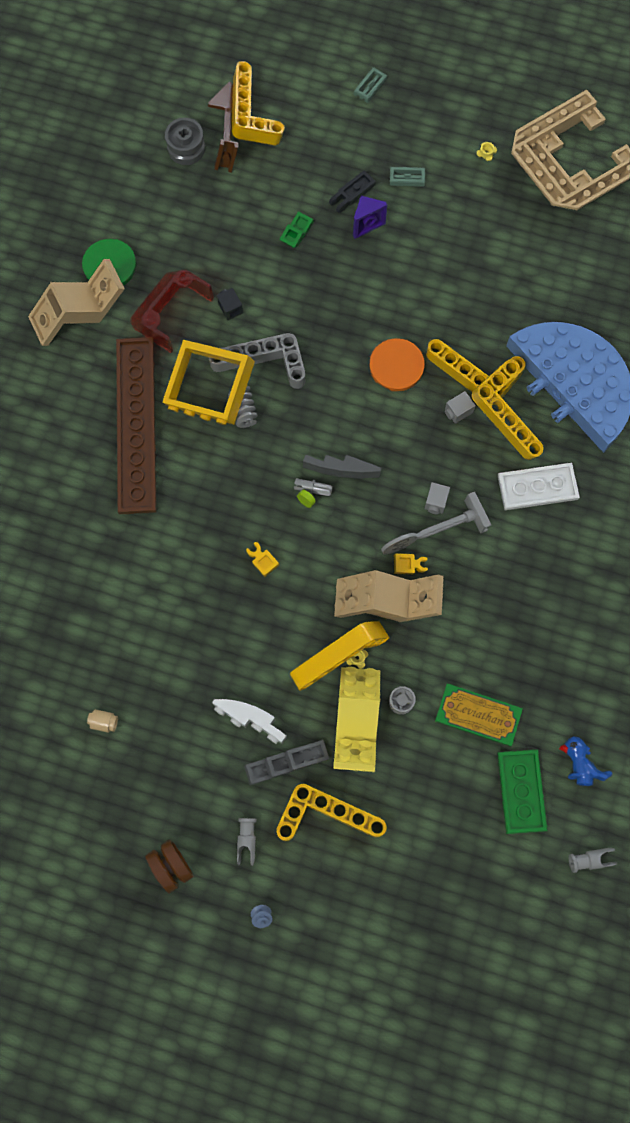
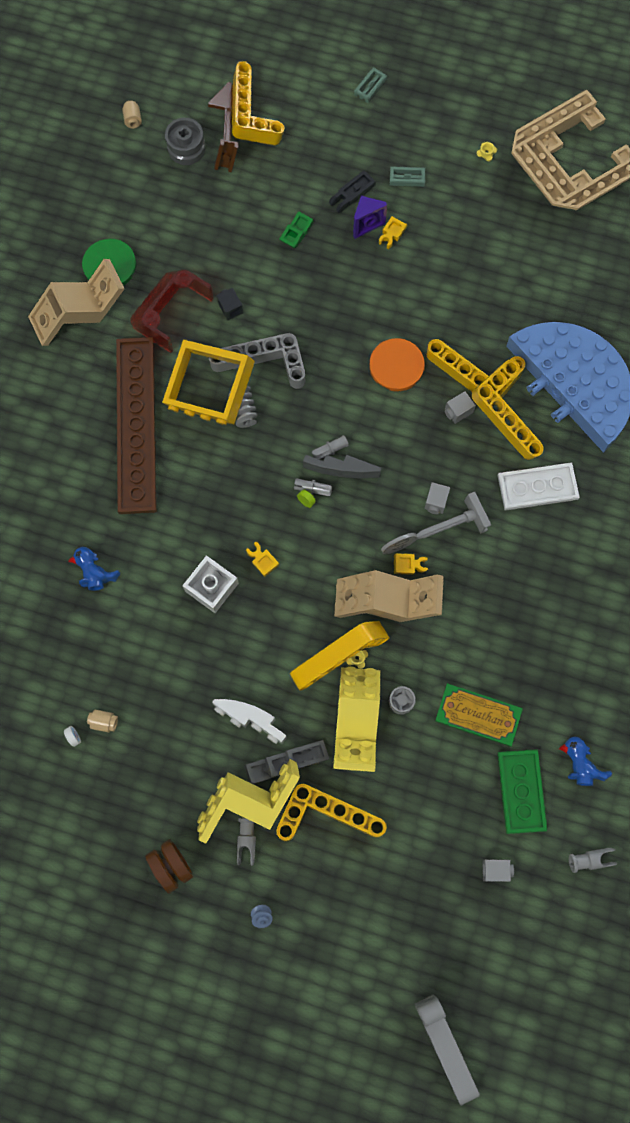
none -> white tile [64,726,81,747]
none -> blue animal [68,547,120,591]
none -> tan brick [122,101,142,128]
none -> white brick [183,556,239,613]
none -> light yellow bracket [197,759,300,843]
none -> light grey axle [312,435,349,460]
none -> yellow plate [379,216,407,249]
none -> light grey beam [415,994,480,1106]
none -> light grey brick [483,860,514,882]

